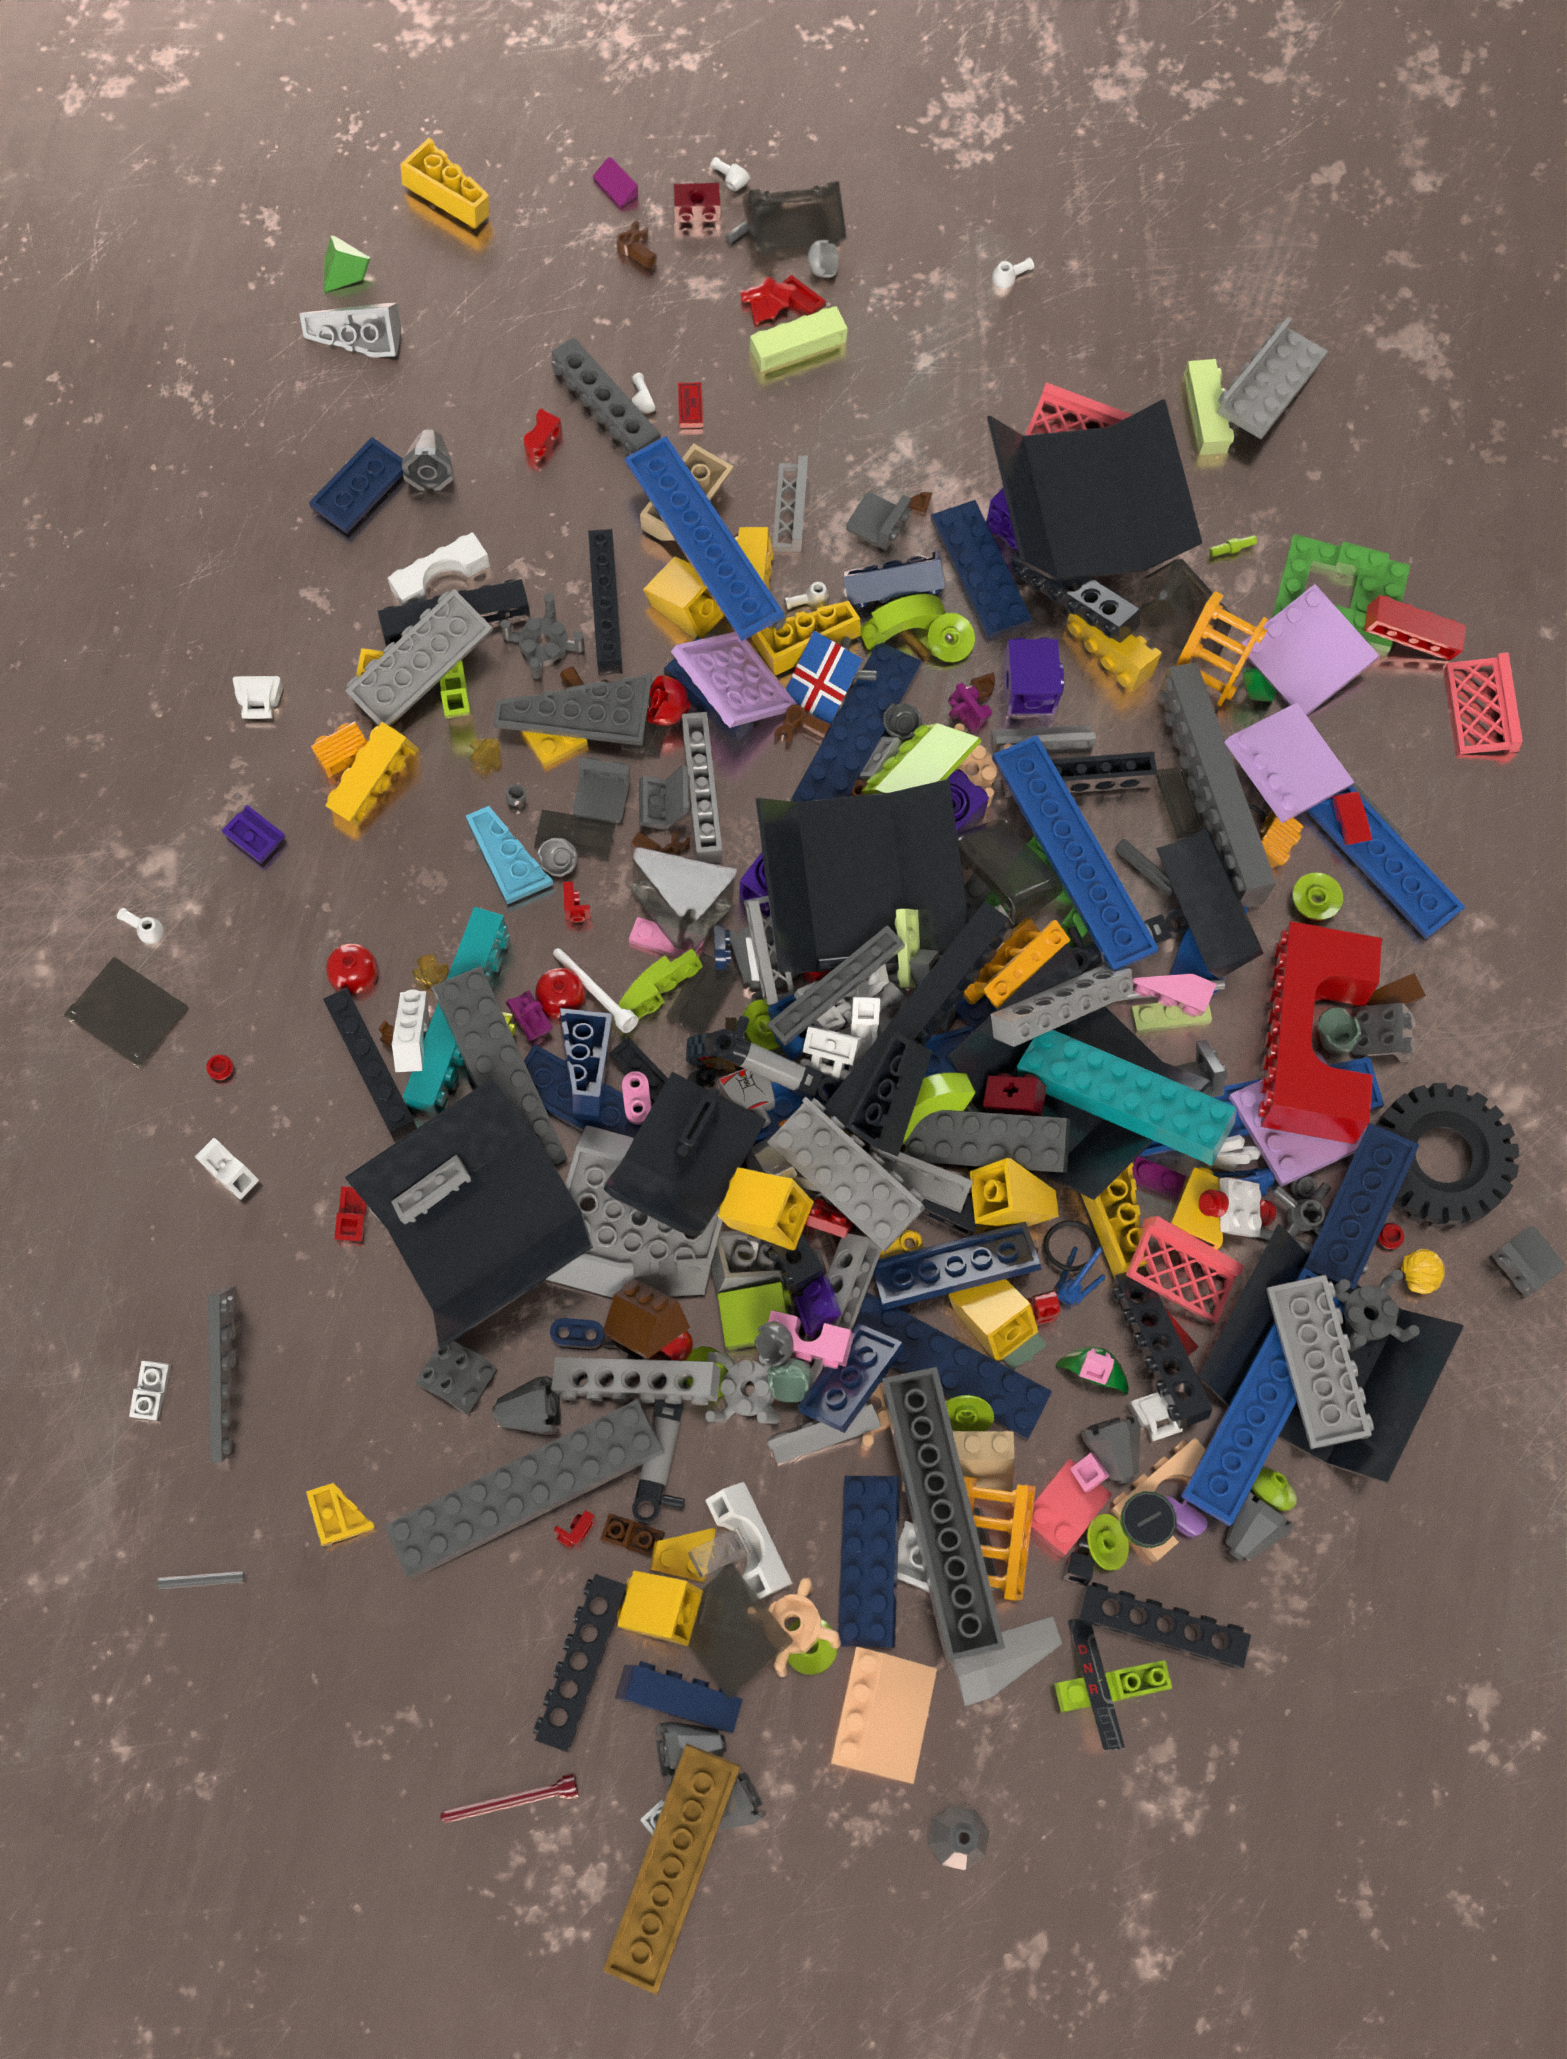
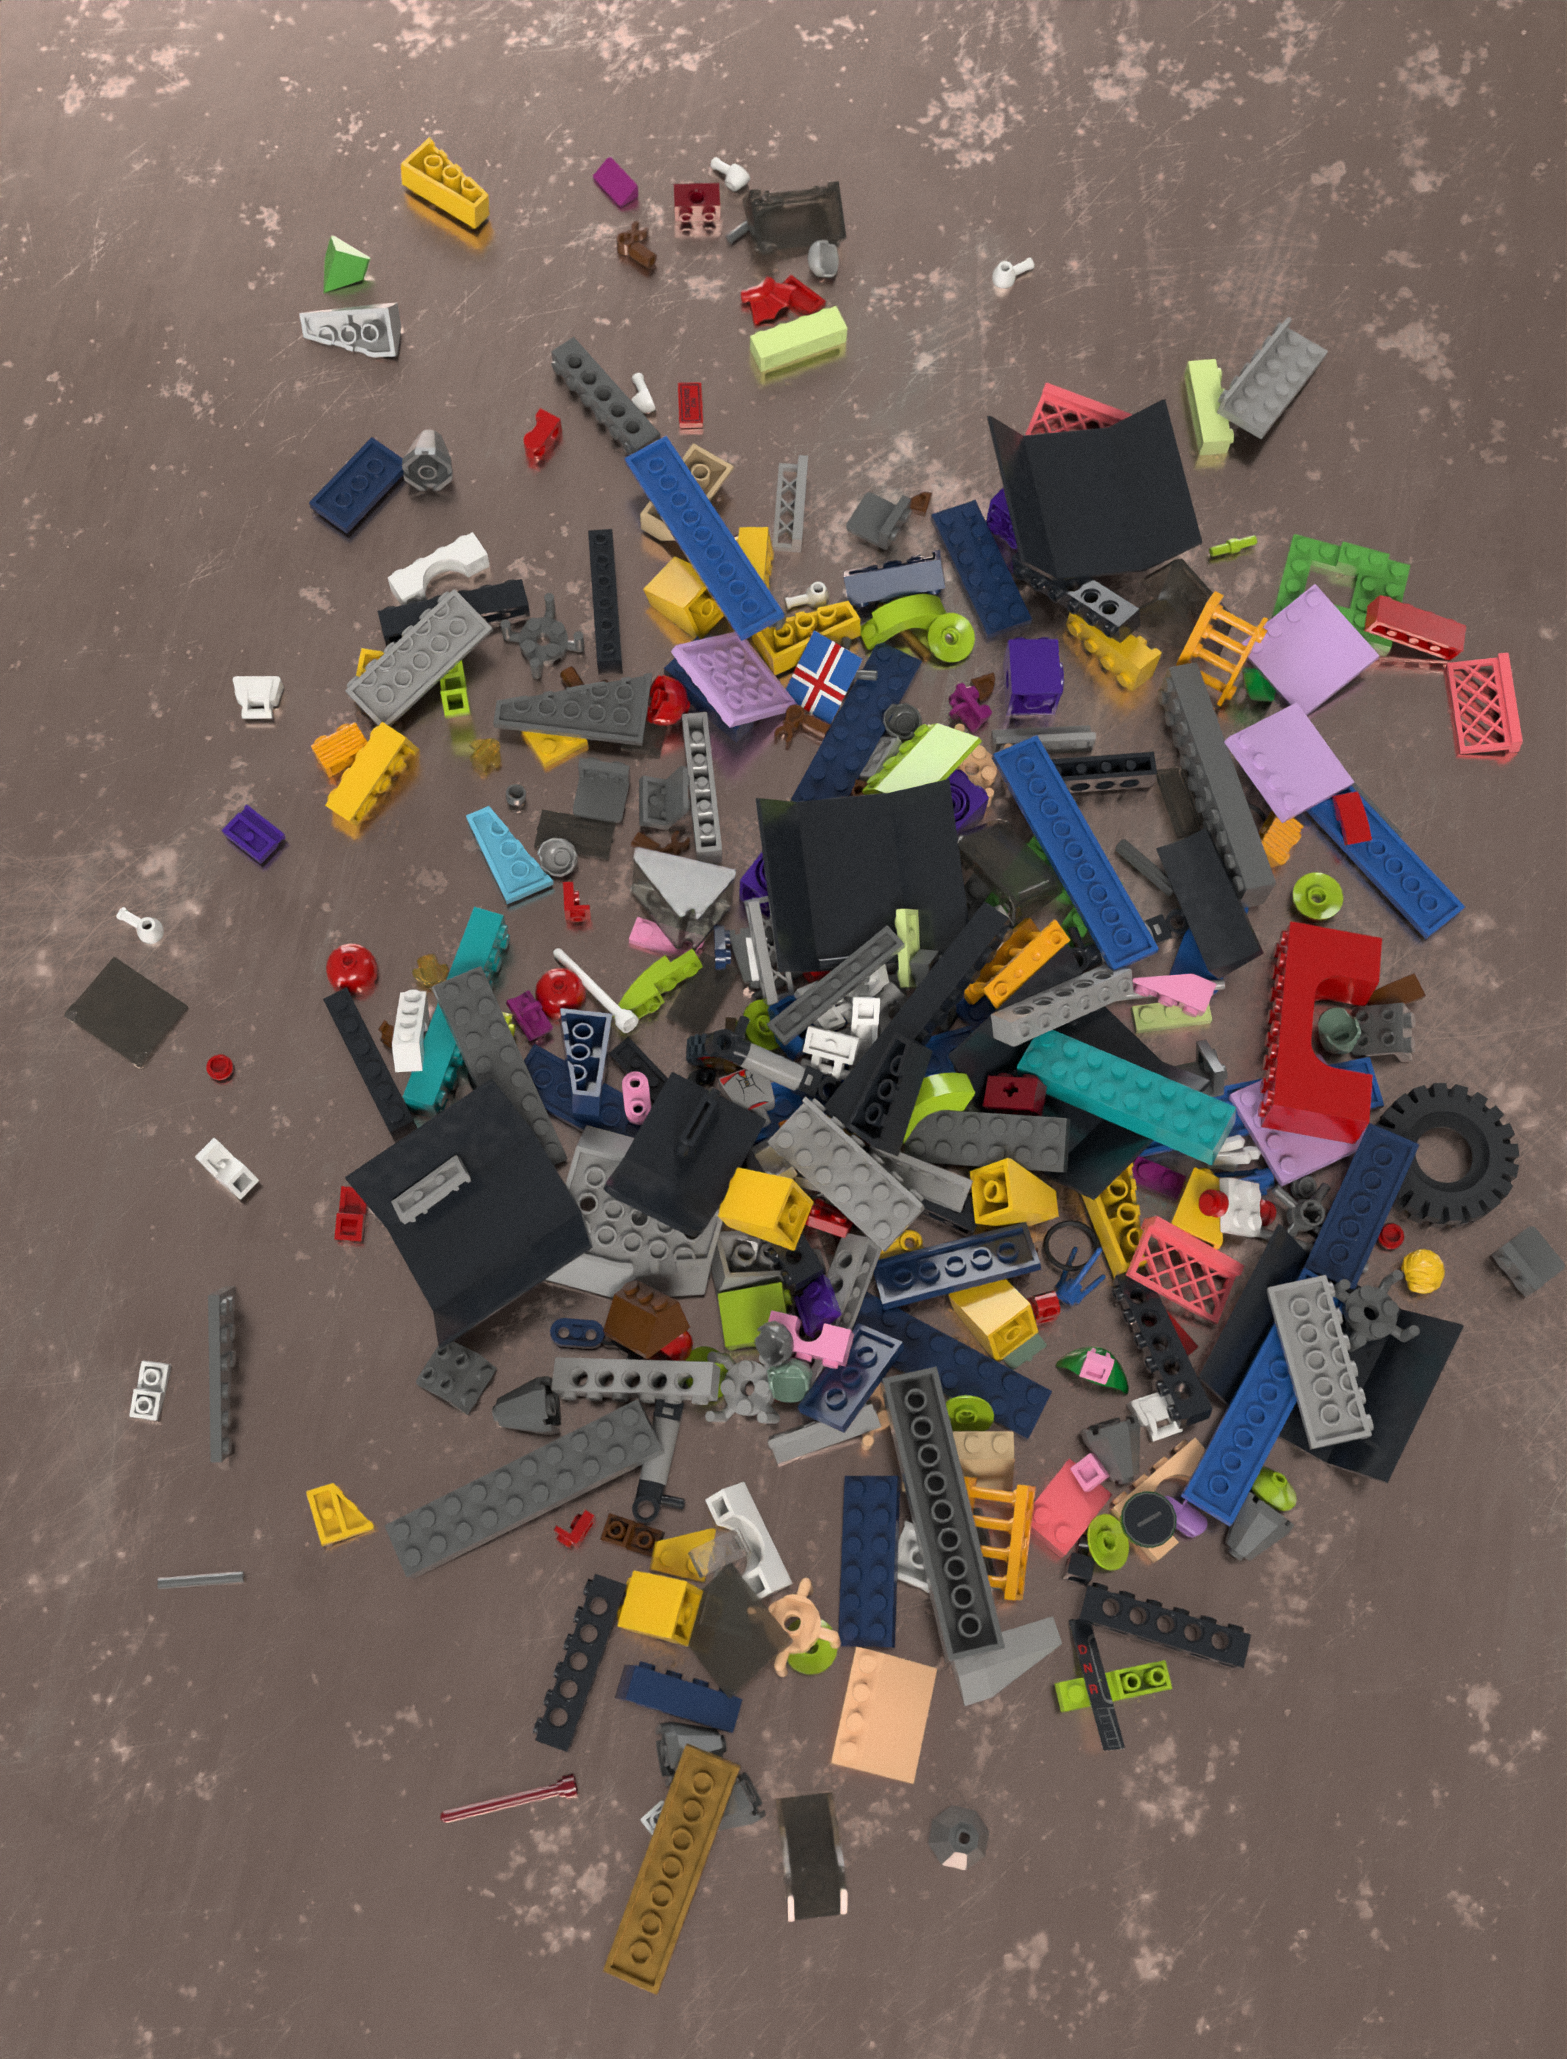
none -> clear smoke ladder [775,1792,847,1921]

